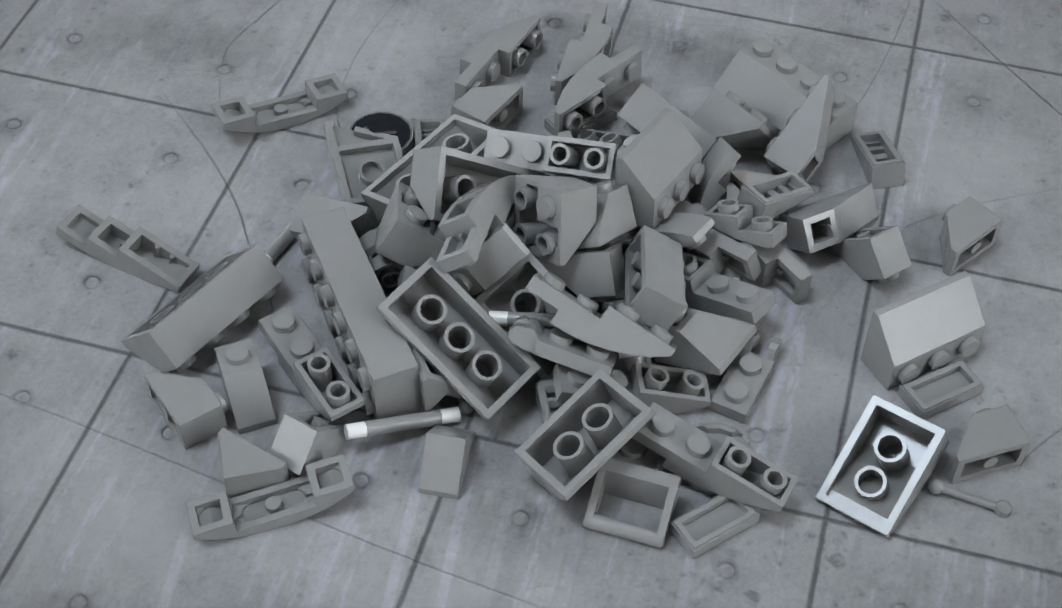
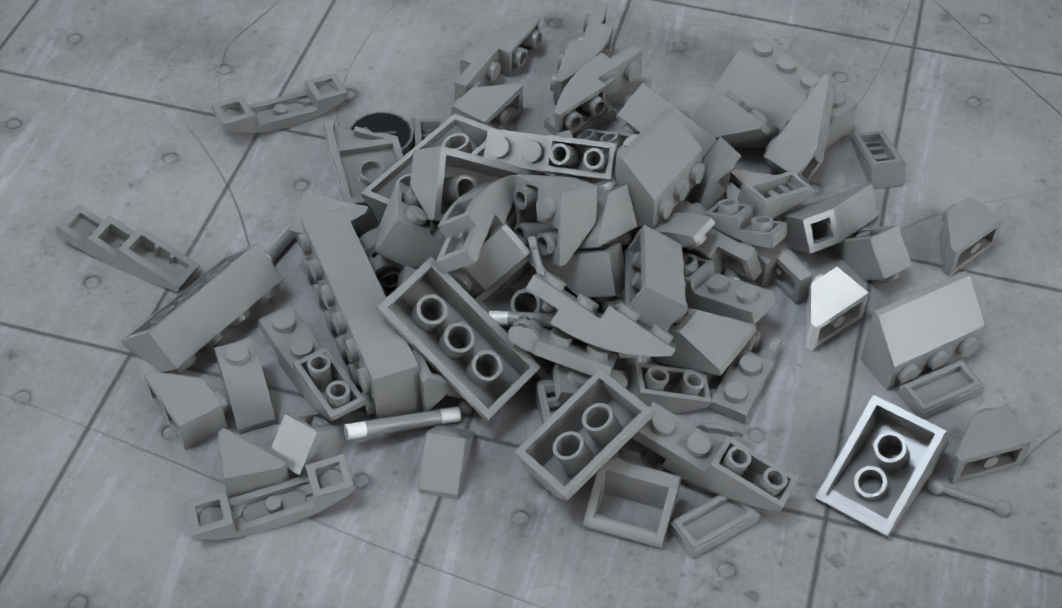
none -> light grey hinge [527,236,556,313]
none -> white slope [806,267,869,351]

